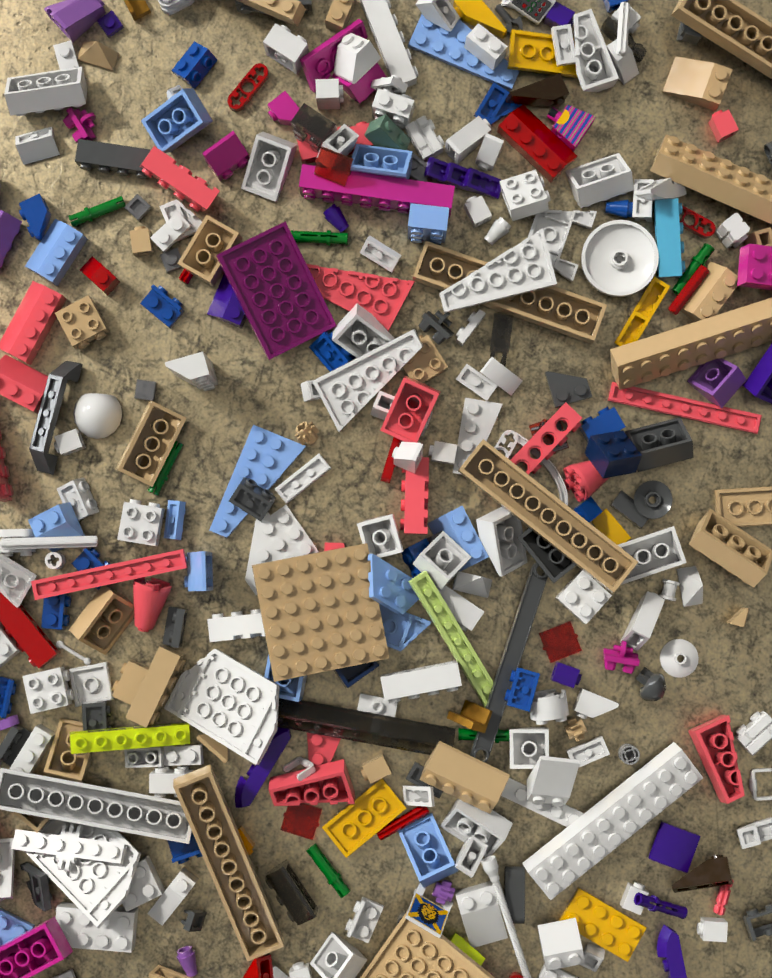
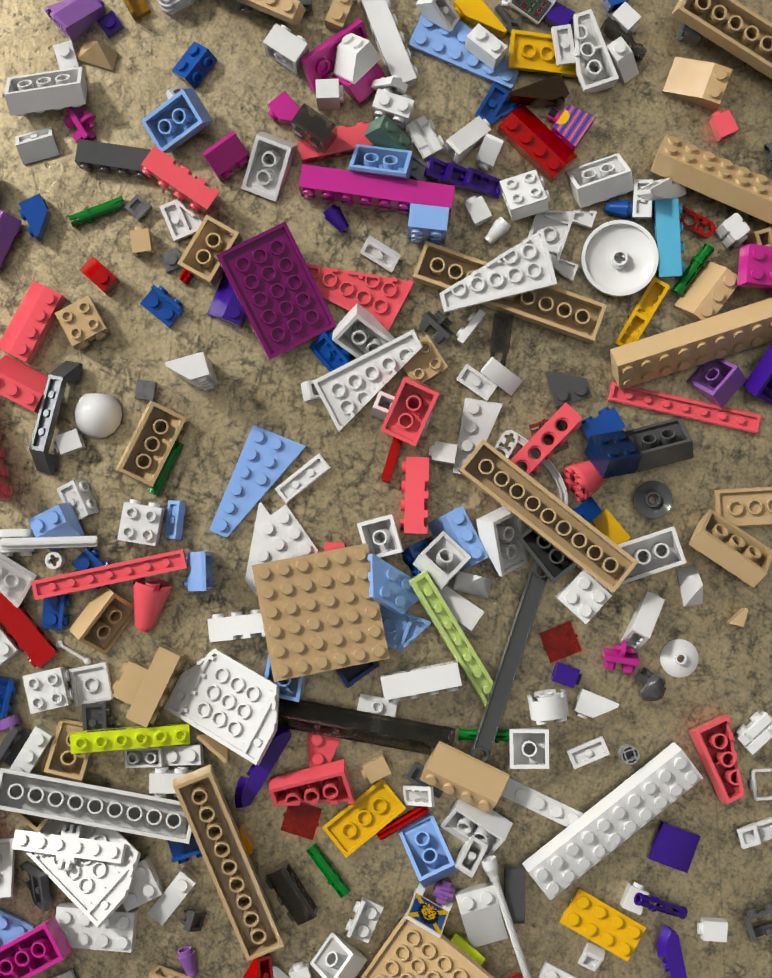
light blue slope [25,219,87,286] -> none
white plate [150,212,192,253] -> none
dark grey bracket [163,606,188,648] -> none
red beam [227,63,269,112] -> none
dark grey bracket [229,477,276,521] -> none
piece [283,757,316,781] -> none
green pin [291,230,348,246] -> none
tan gear [294,422,319,445] -> none
clear red piece [314,147,353,187] -> none
white brick [316,124,359,170] -> none
white slope [392,442,423,474] -> none
pearl gold panel [447,700,493,733] -> none
blue bracket [504,667,540,712] -> none
white slope [527,756,580,807] -> none
white slope [537,918,585,971] -> none
tan gear [564,717,587,742] -> none
dark grey slope [610,490,649,529] -> none
white axle [616,2,630,56] -> none
white bush [659,579,680,602] -> none
red axle [668,265,709,315] -> none
dark brown slope [672,855,733,893] -> none
coral axle [713,879,734,915] -> none

